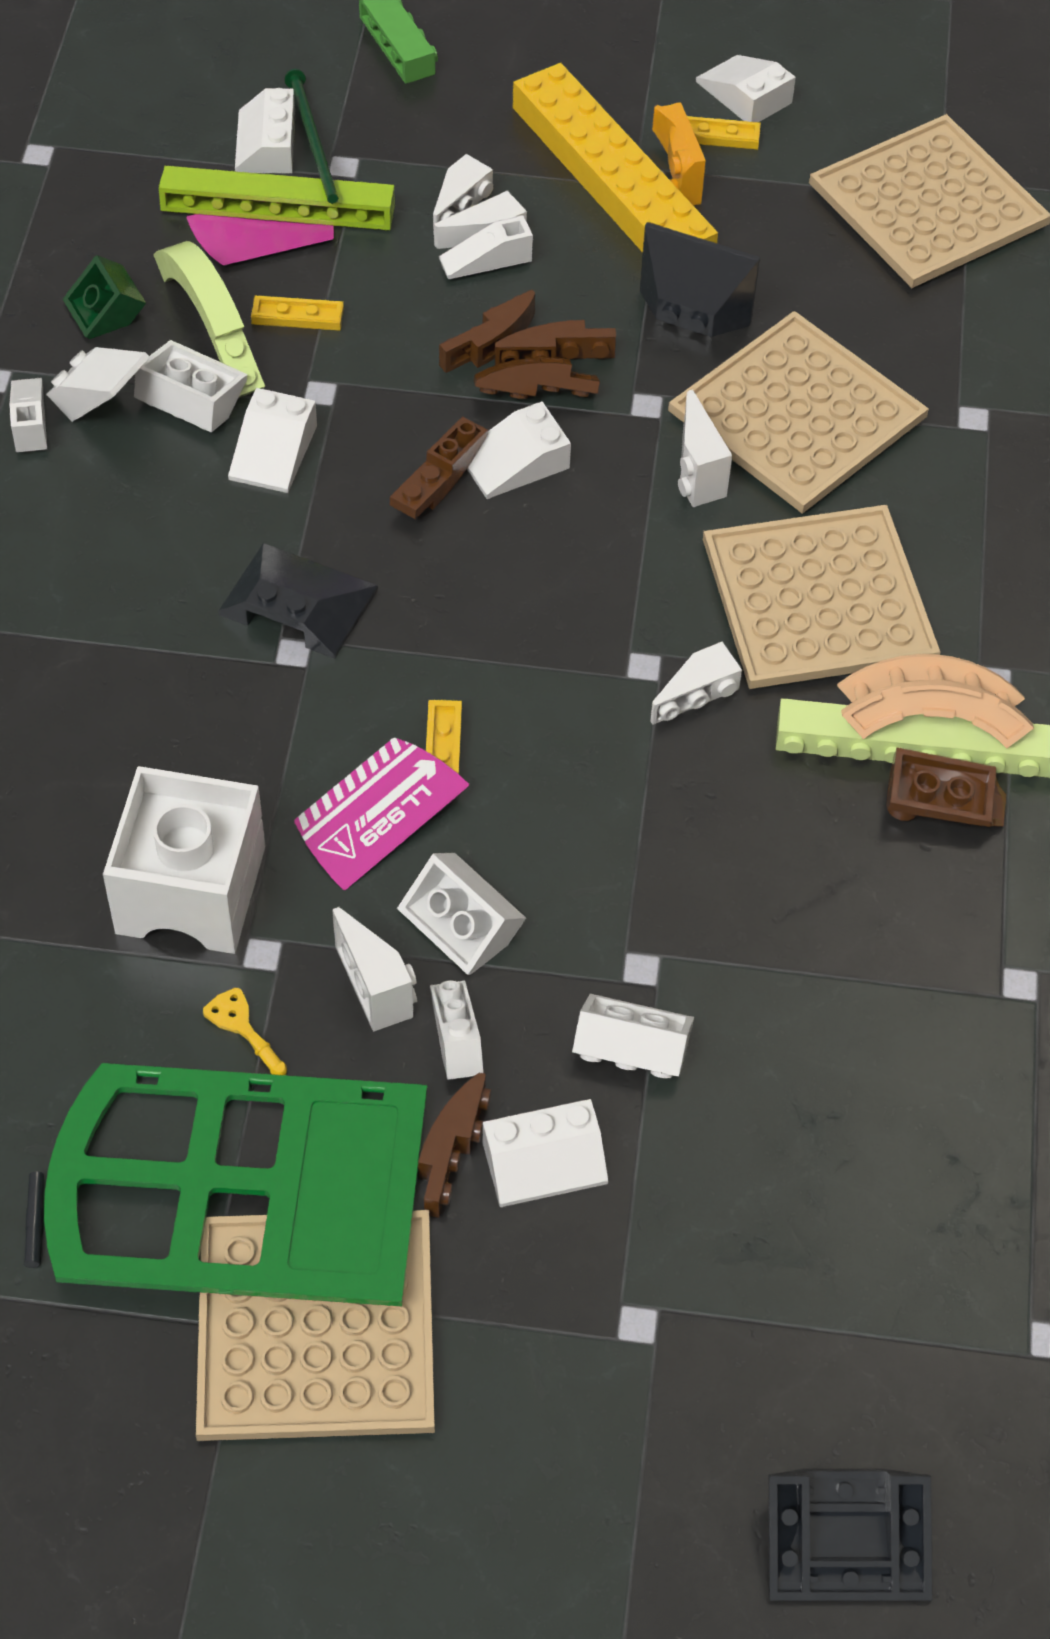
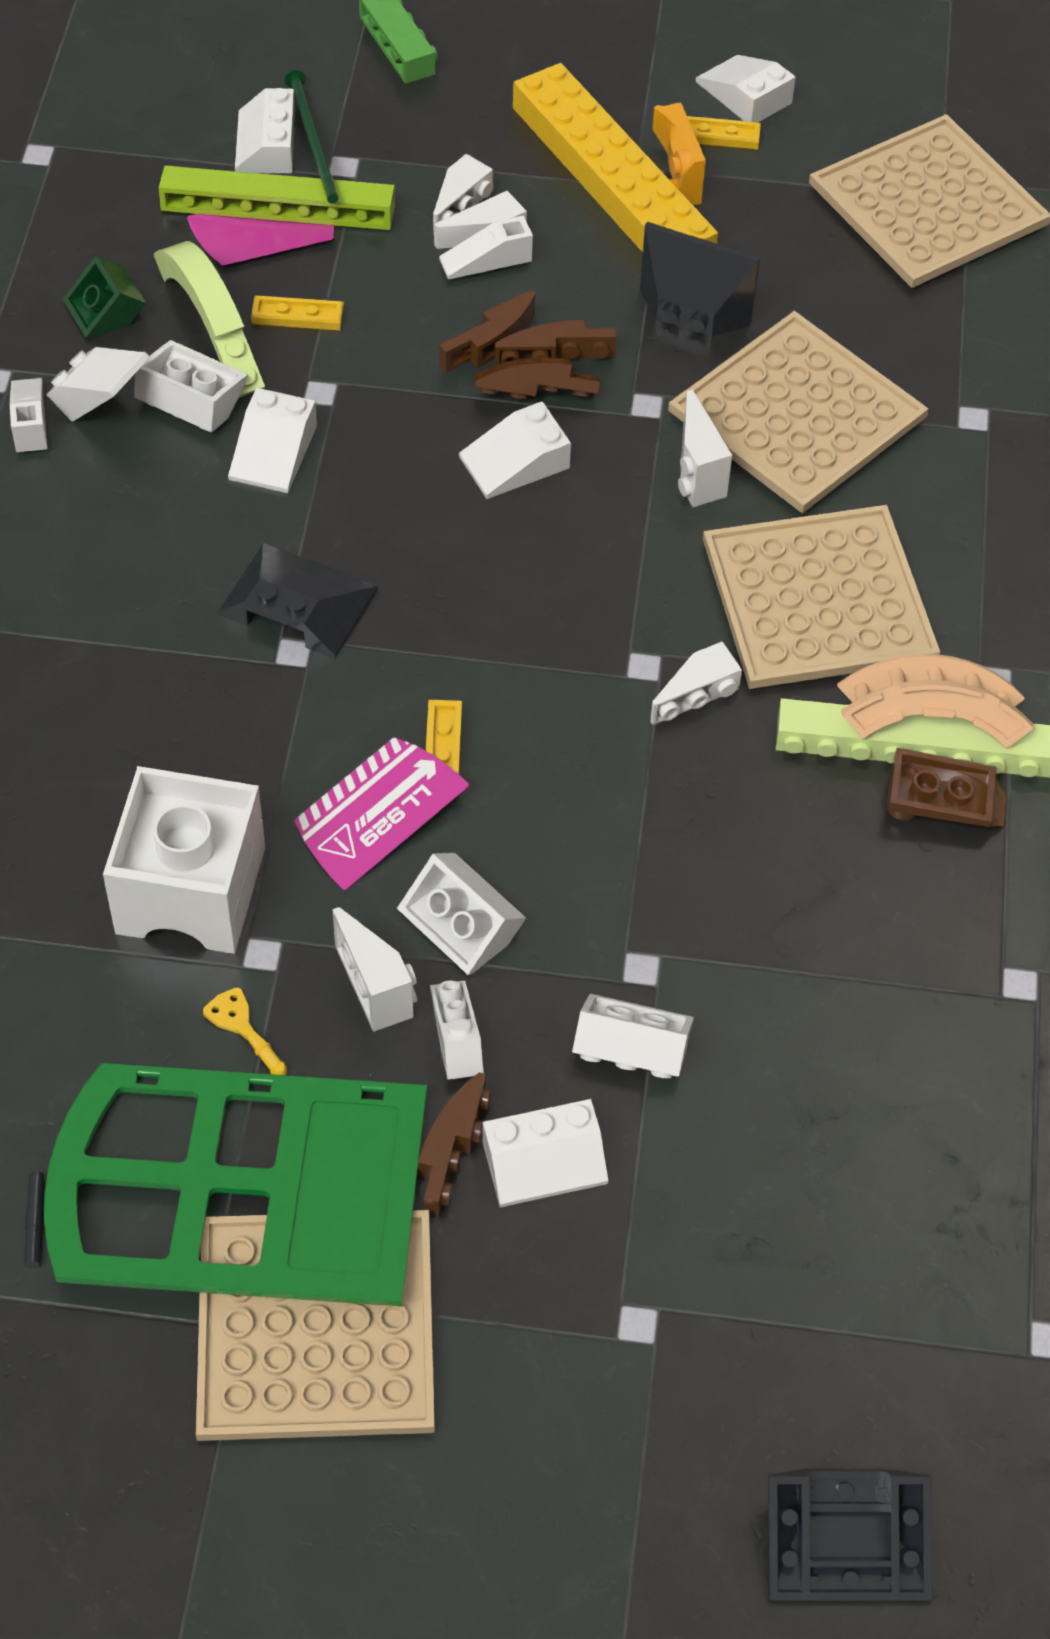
reddish brown slope [390,416,488,519] -> none

